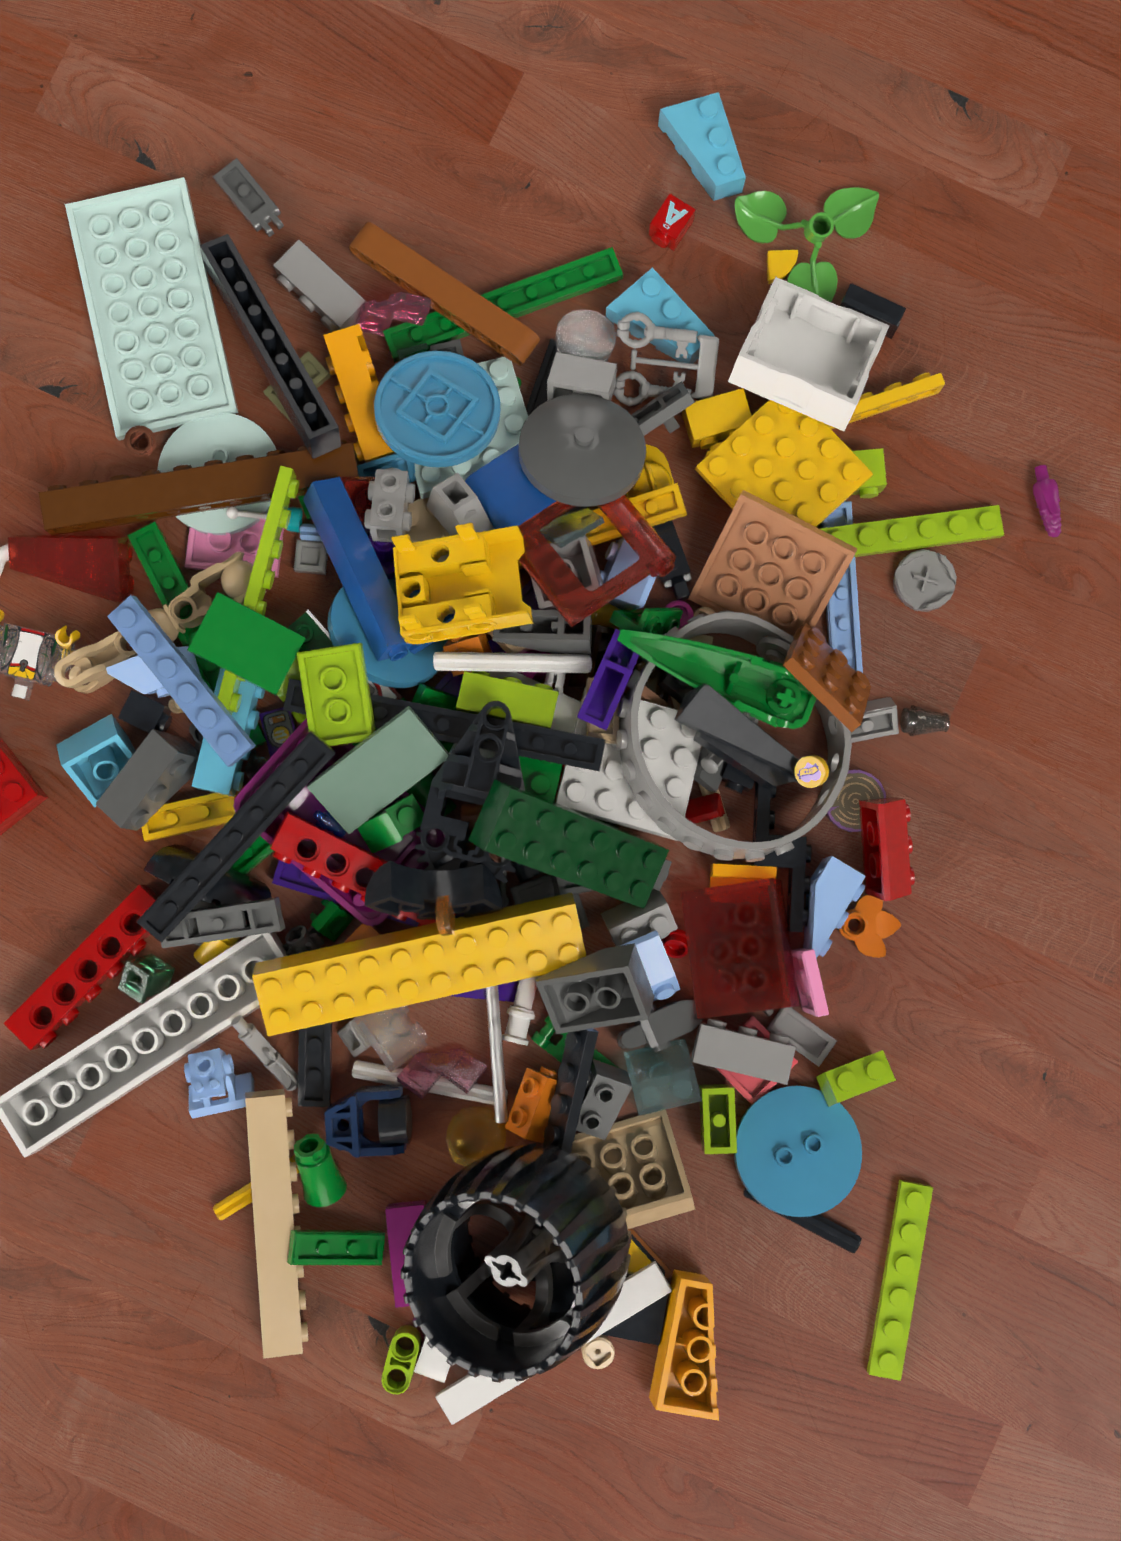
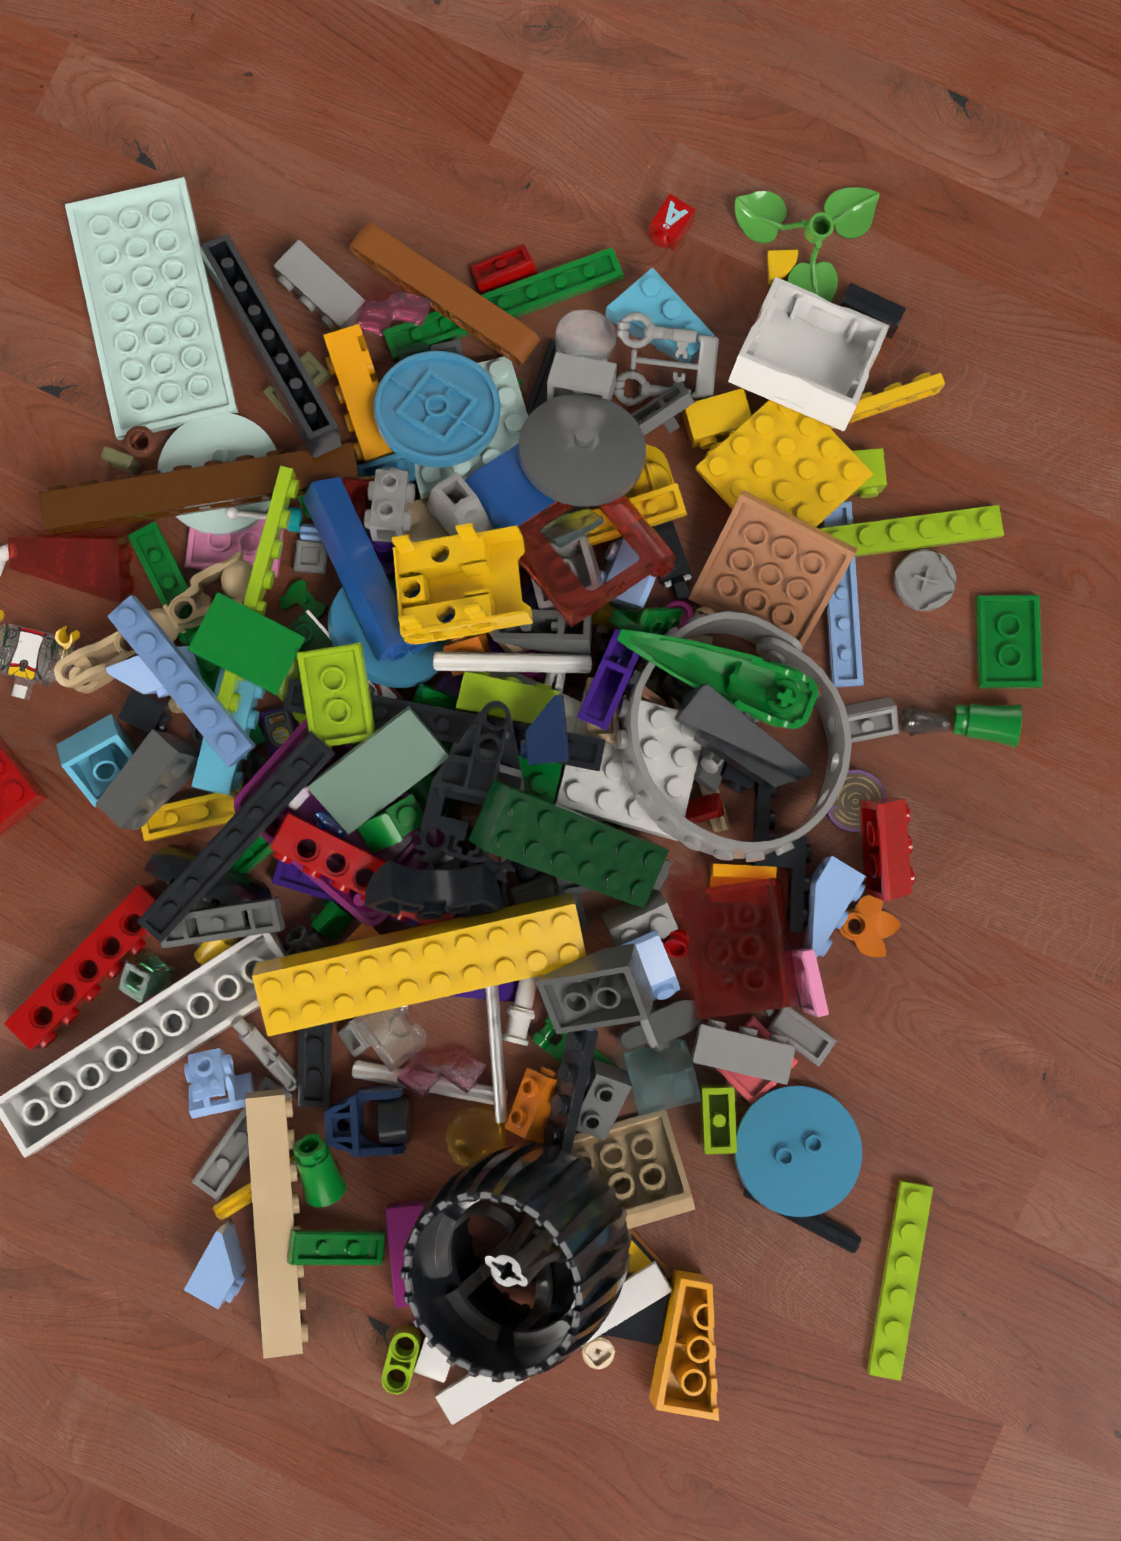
dark grey hinge [213,158,284,237] -> none
clear orange tile [436,895,455,936] -> none
medium azure wedge [658,92,746,201] -> none
dark orange plate [783,622,871,732] -> none
yellow tile [794,755,829,788] -> none
lime brick [816,1050,896,1107] -> none
magenta piece [1033,465,1061,538] -> none
none -> olive tile [101,446,141,475]
none -> light blue slope [184,1220,246,1309]
none -> light grey tile [192,1076,293,1200]
none -> green piece [280,580,327,620]
none -> red slope [469,244,537,295]
none -> dark blue slope [521,695,570,766]
none -> green plant [952,703,1022,748]
none -> green tile [975,595,1043,689]

